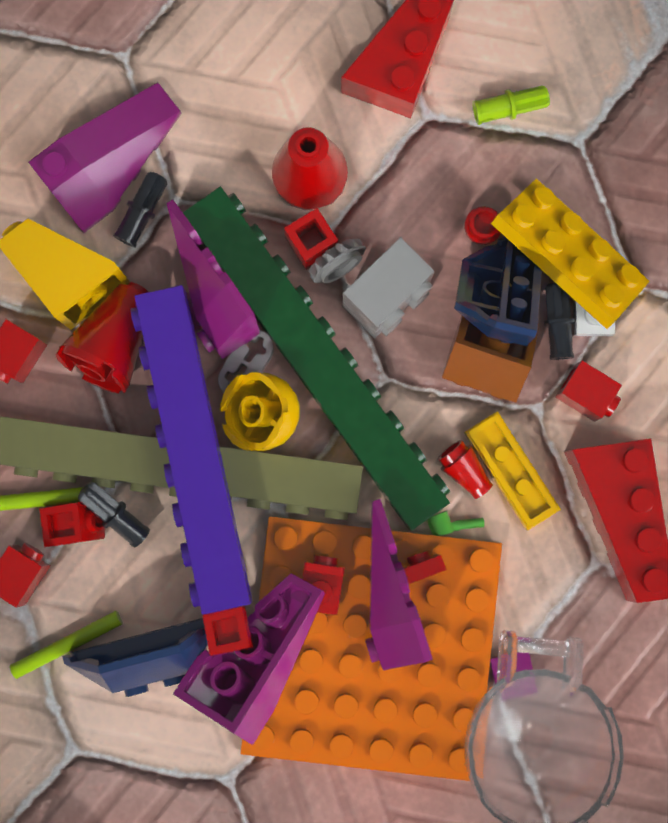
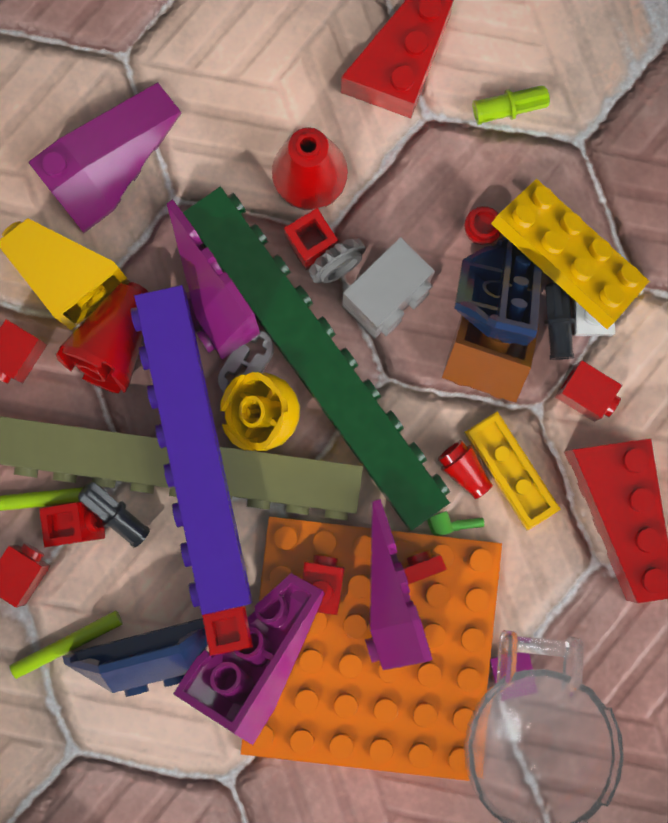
black axle [113,172,167,248] -> none

